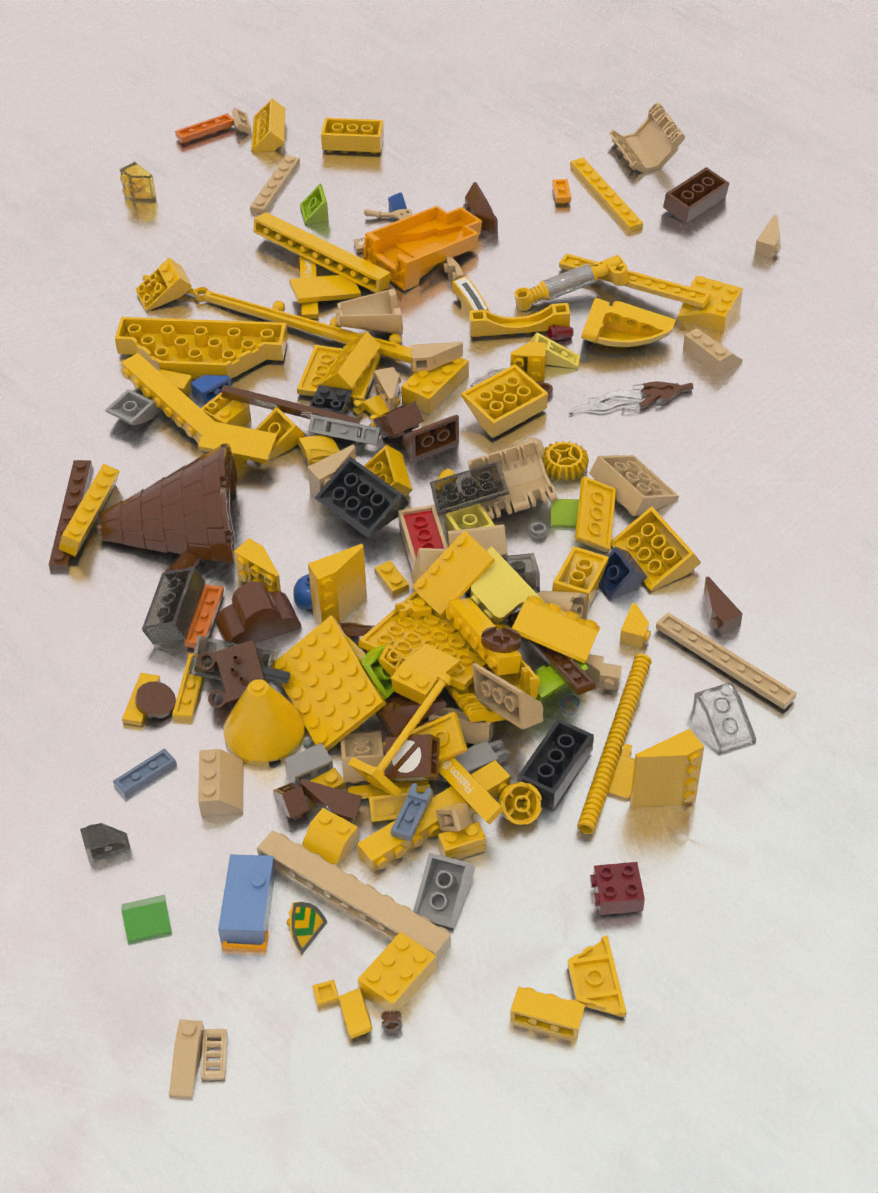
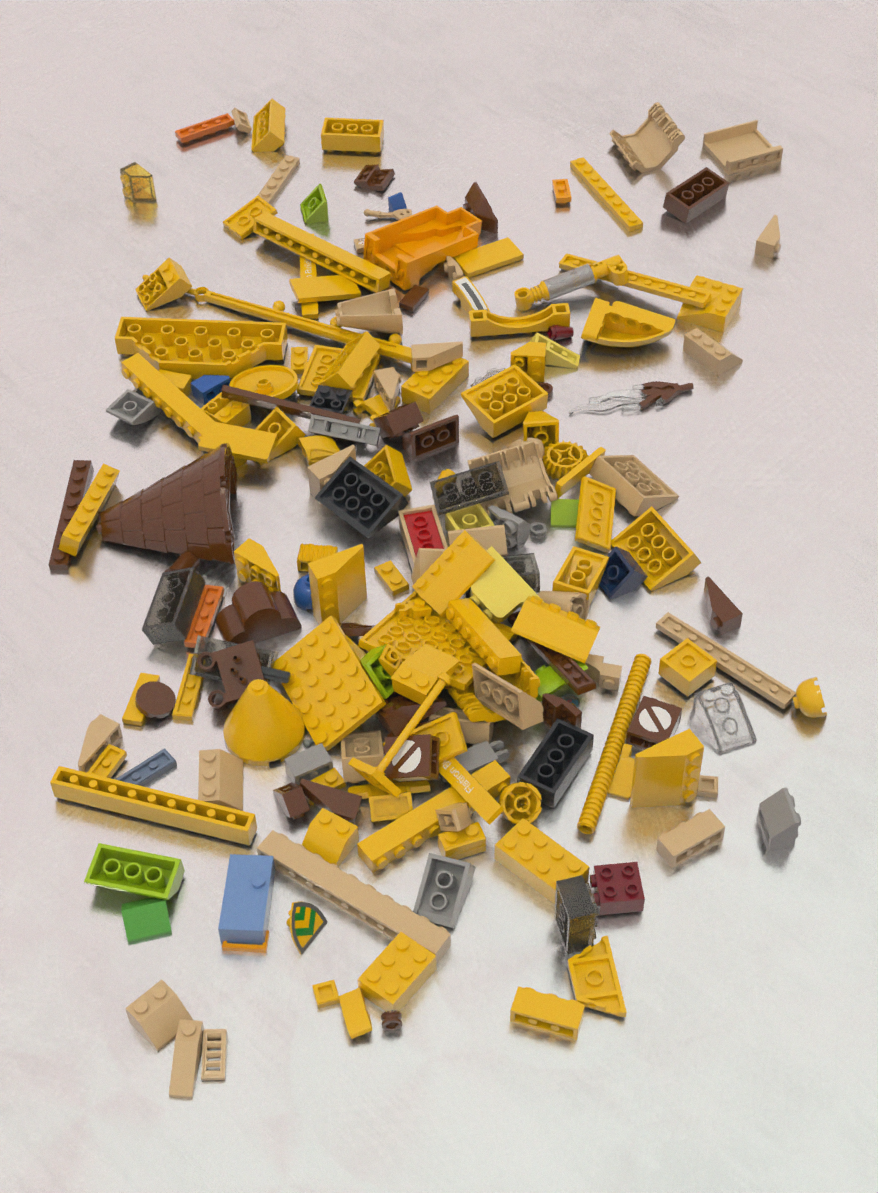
clear smoke slope [80,823,131,861] -> none
sand blue plate [391,783,433,842] -> none
reddish brown tile [481,627,521,653] -> none
yellow slope [620,603,651,649] -> none
none -> yellow brick [50,766,257,846]
none -> tan slope [78,714,122,773]
none -> lime slope [84,843,185,900]
none -> yellow plate [87,744,127,778]
none -> tan slope [125,979,193,1052]
none -> yellow tile [223,196,278,240]
none -> yellow dish [229,365,298,405]
none -> yellow plate [291,347,308,374]
none -> yellow brick [297,543,338,572]
none -> reddish brown slope [354,164,395,191]
none -> reddish brown tile [399,285,429,312]
none -> yellow tile [453,237,524,278]
none -> light grey slope [488,505,530,550]
none -> yellow brick [494,818,590,909]
none -> yellow slope [523,411,559,449]
none -> reddish brown slope [542,693,582,729]
none -> clear smoke brick [554,875,599,955]
none -> yellow tile [555,447,606,499]
none -> reddish brown brick [626,696,682,750]
none -> tan brick [656,809,725,868]
none -> yellow container [658,638,717,697]
none -> tan tile [697,775,718,798]
none -> tan panel [703,120,783,175]
none -> light grey slope [757,787,801,851]
none -> yellow cylinder [793,677,827,719]

